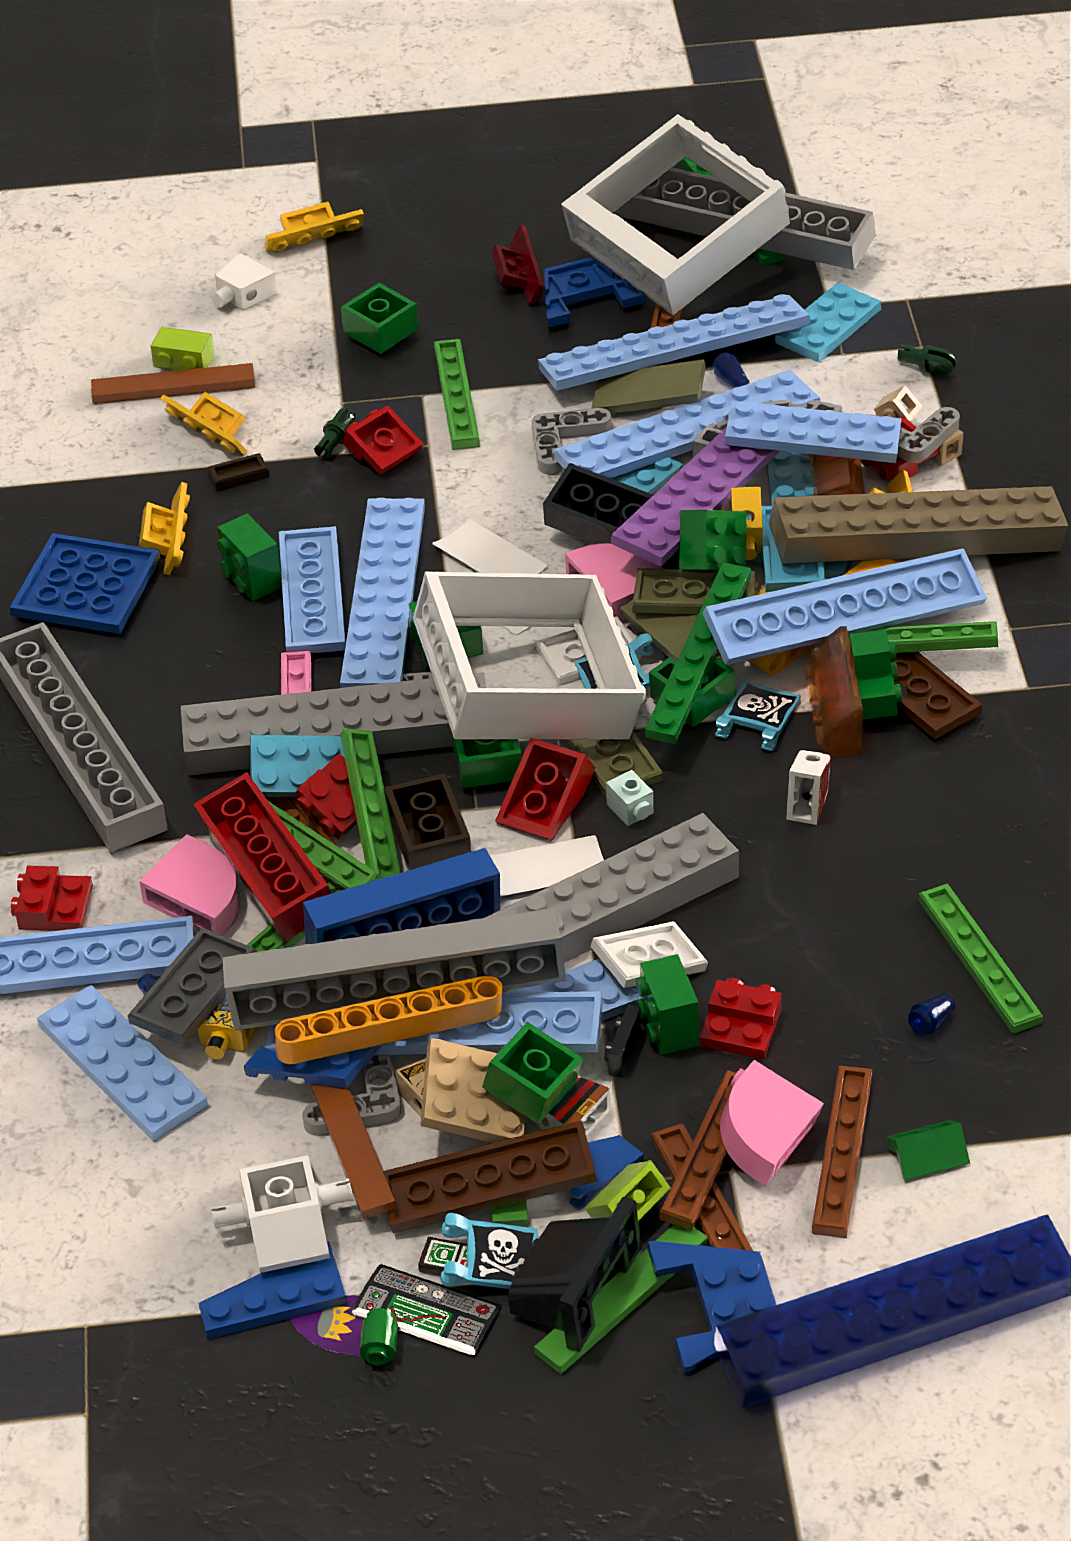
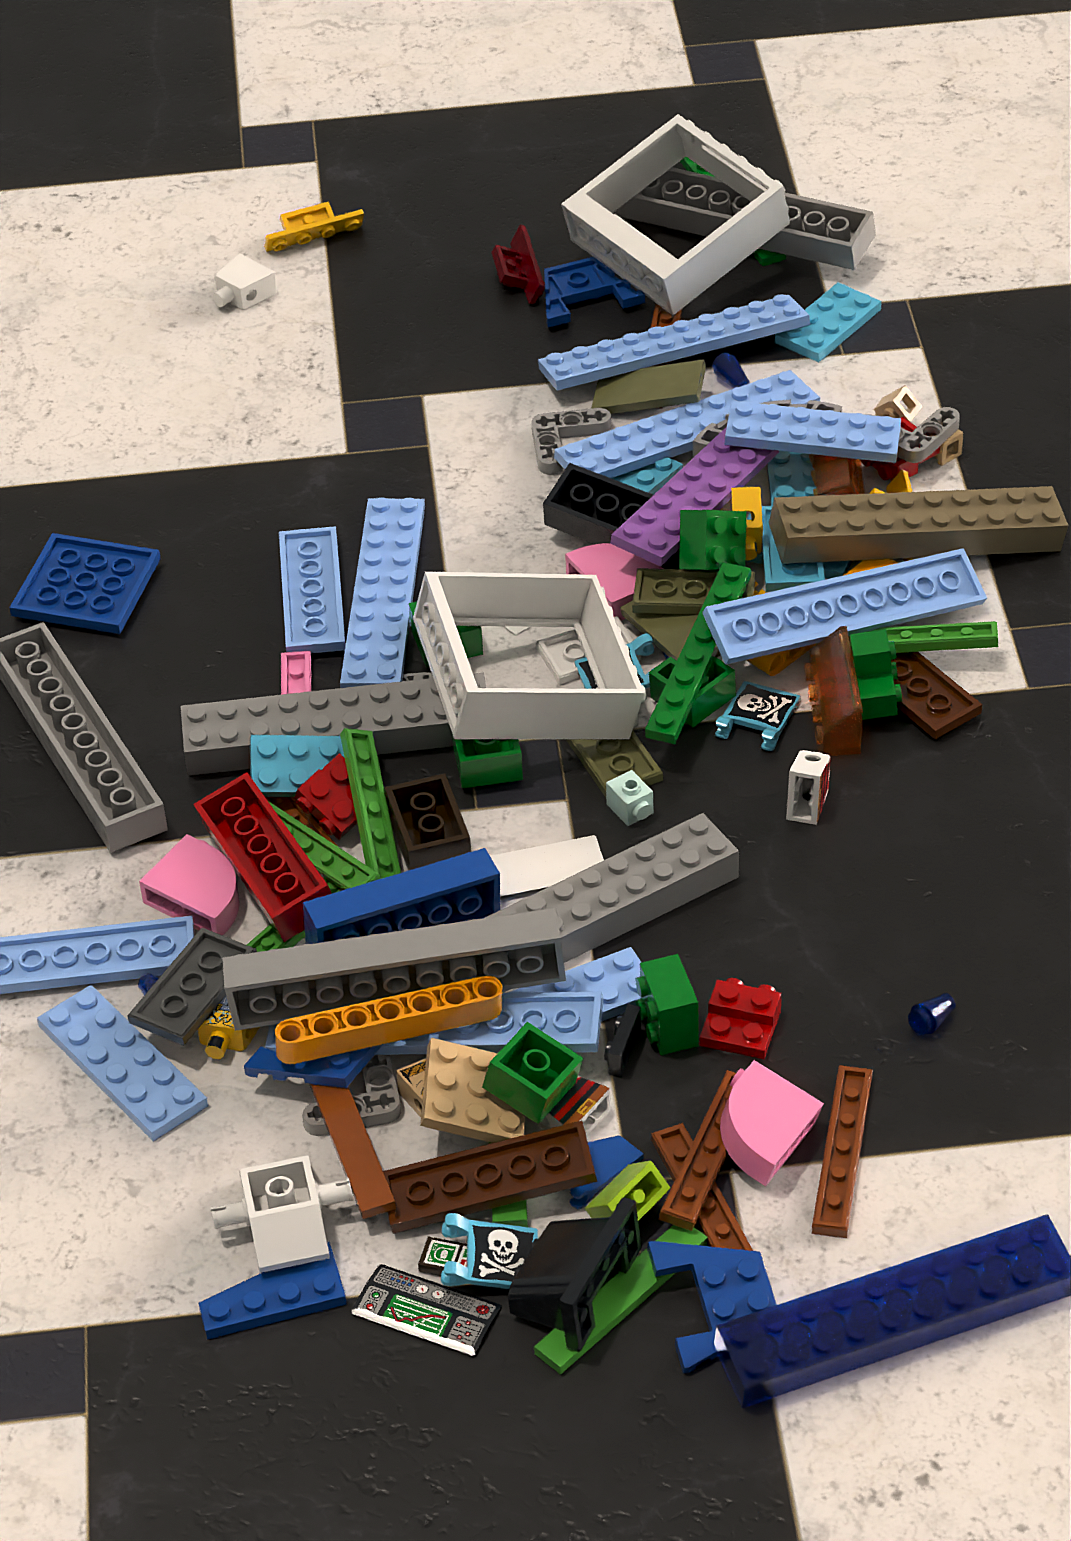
red plate [11,865,93,931] -> none
dark orange tile [91,363,255,404] -> none
yellow bracket [139,482,190,575] -> none
lime brick [150,327,214,371] -> none
yellow bracket [160,391,247,456] -> none
dark brown tile [207,453,269,491] -> none
green brick [217,513,282,601] -> none
dark purple sticker [289,1295,364,1356] -> none
dark green arm [314,407,356,459] -> none
green brick [341,283,419,354] -> none
red plate [343,405,424,475] -> none
green brick [359,1308,398,1365] -> none
white sticker [432,519,547,574] -> none
bright green tile [434,339,480,450] -> none
red slope [495,738,596,841] -> none
white tile [590,922,708,988] -> none
green panel [886,1120,970,1180] -> none
dark green arm [897,344,956,375] -> none
bright green tile [918,883,1043,1034] -> none

